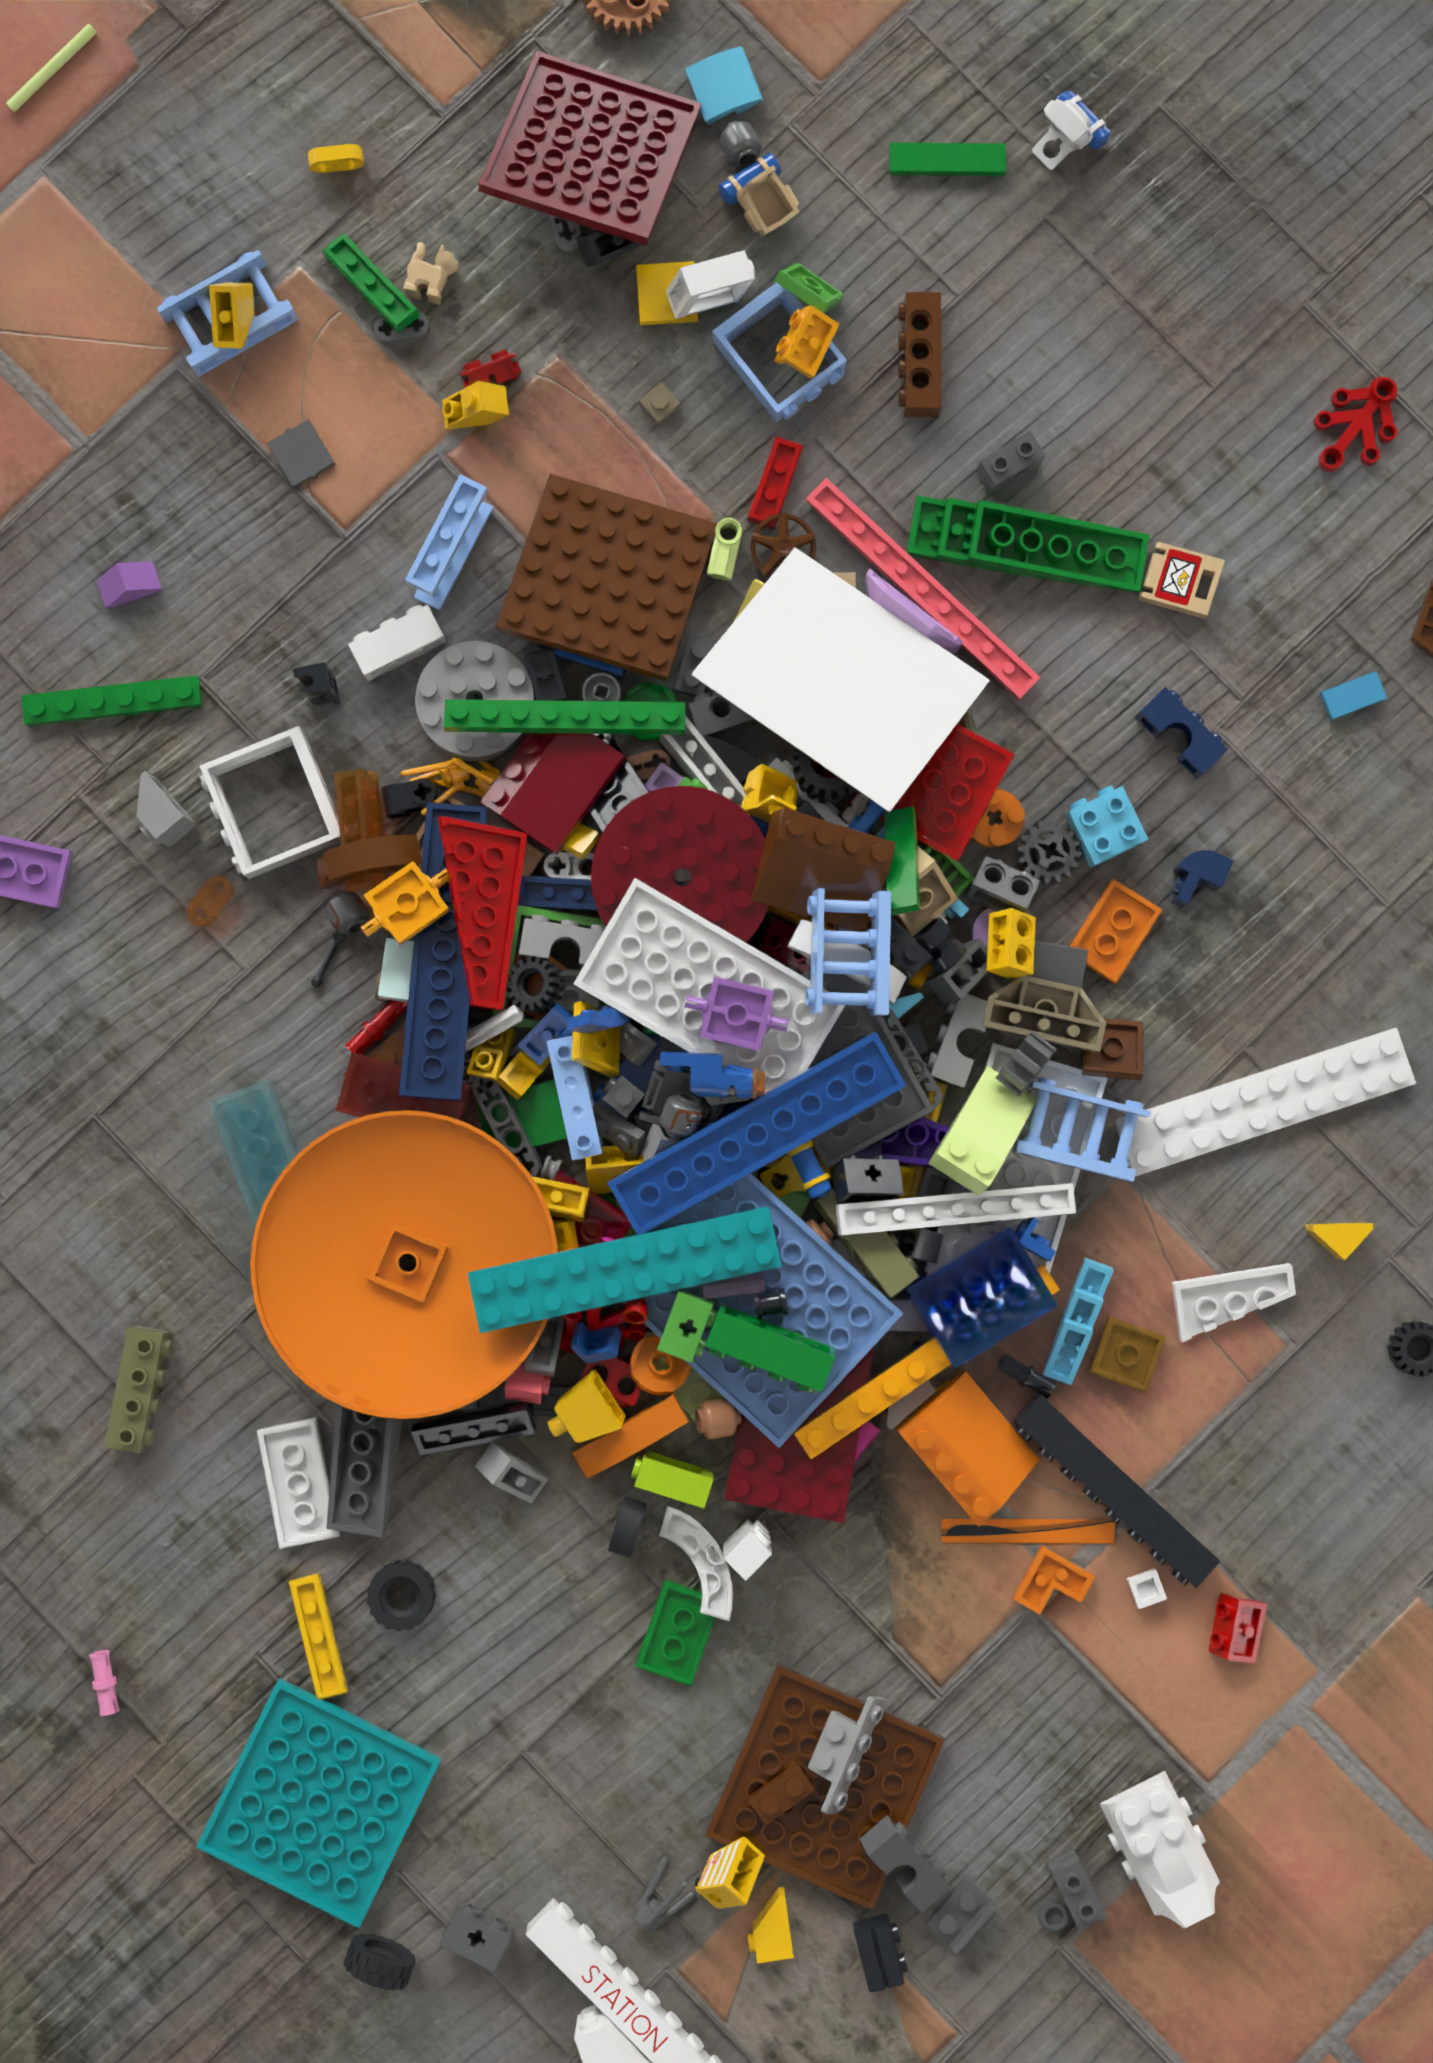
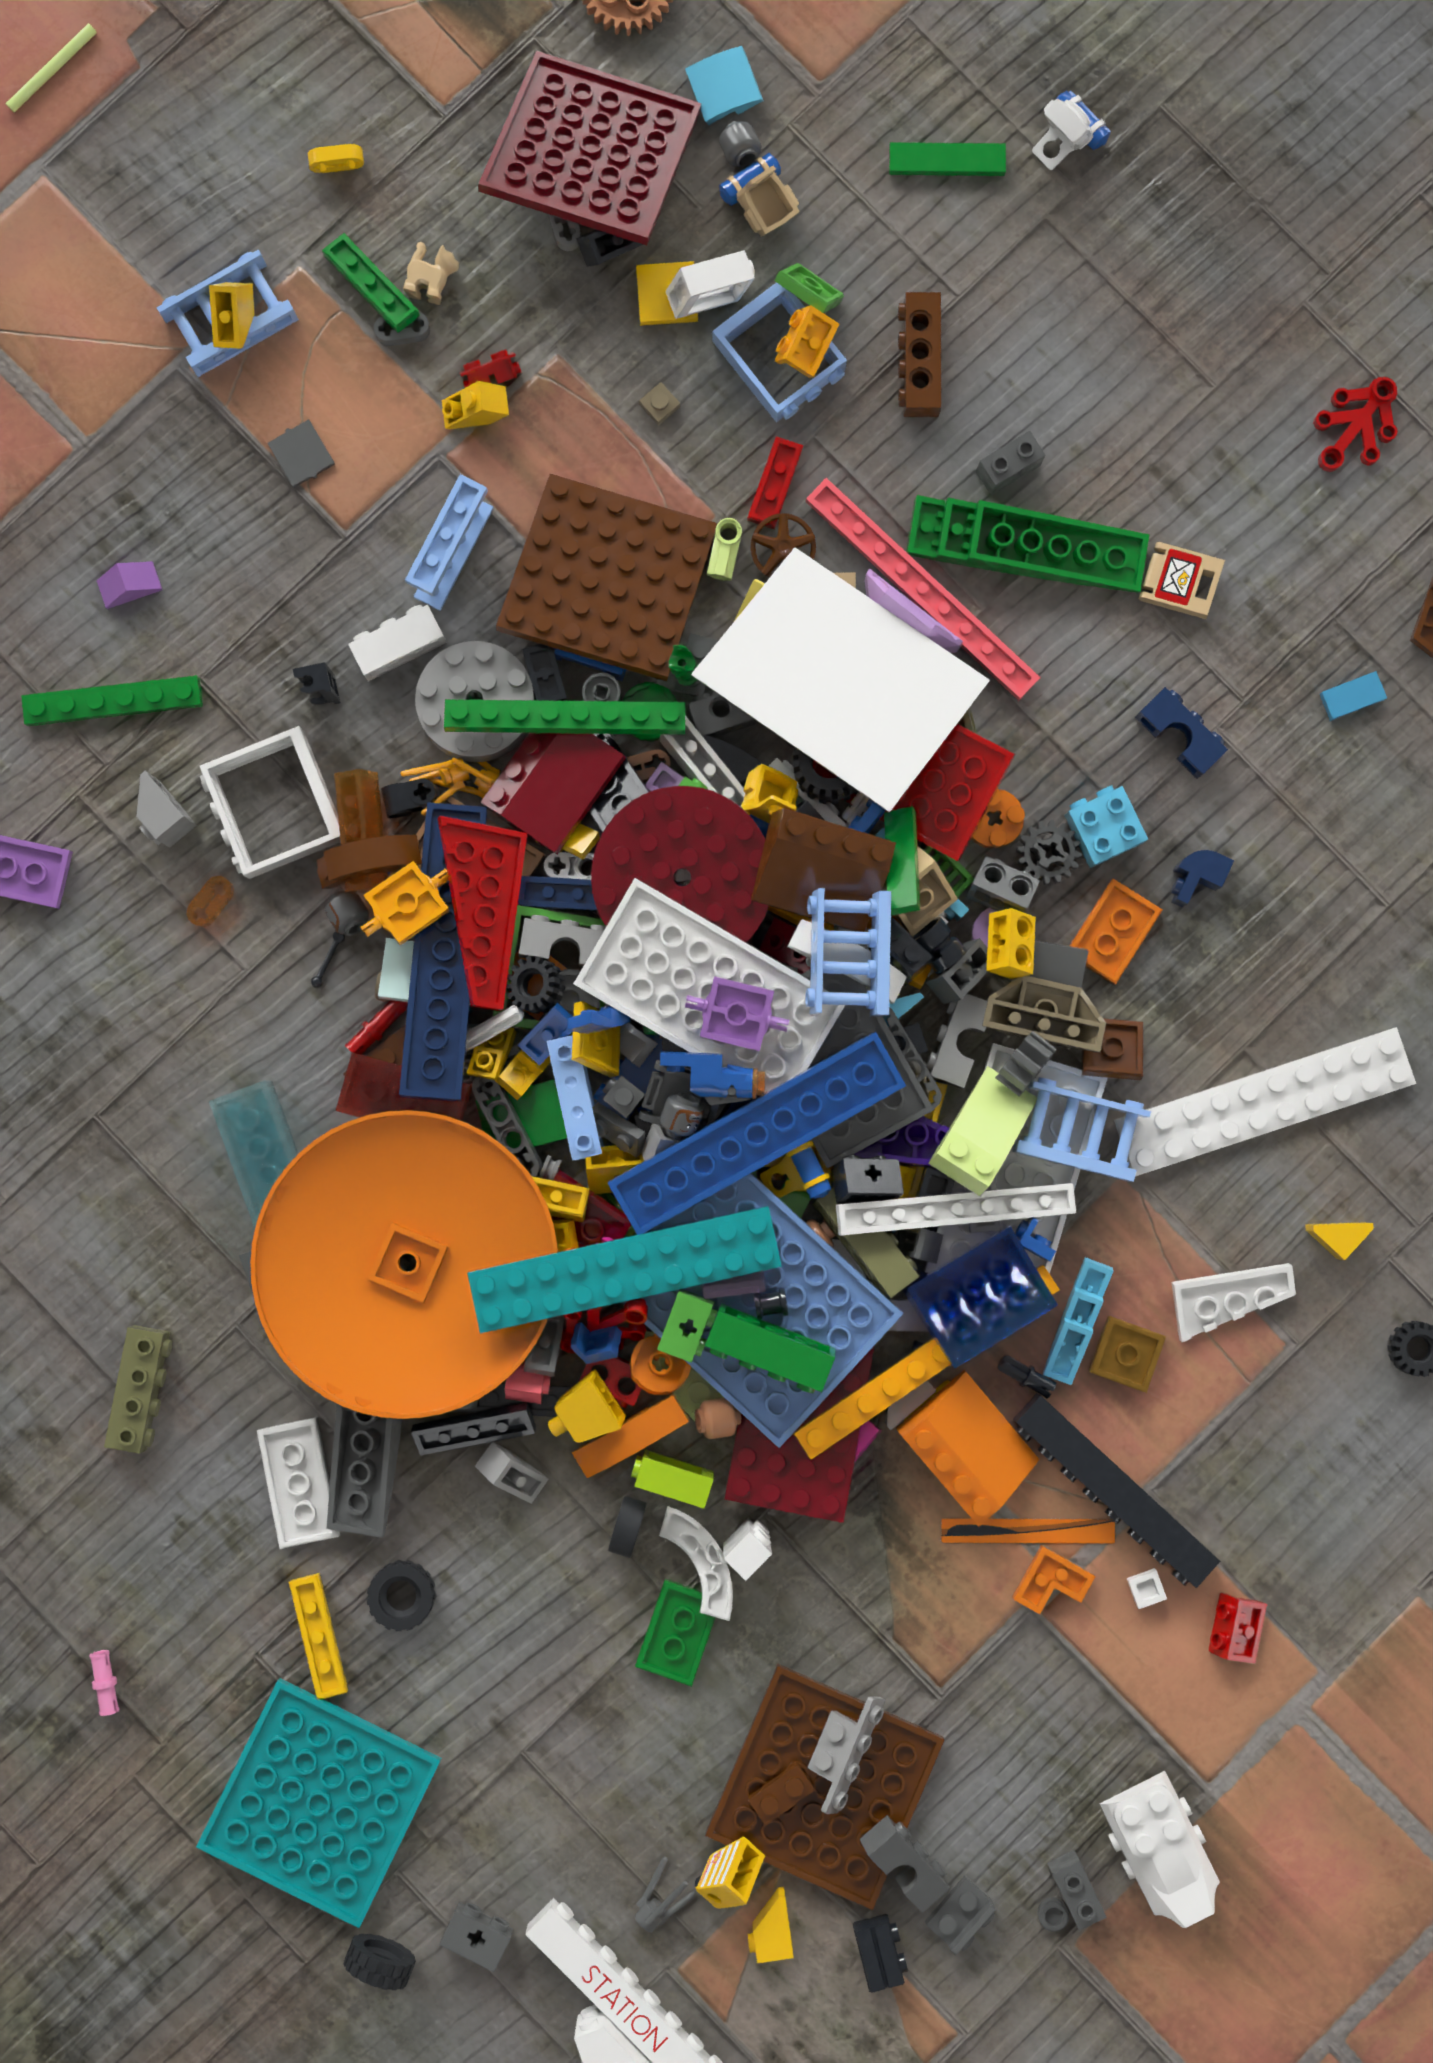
none -> green piece [669,645,698,686]

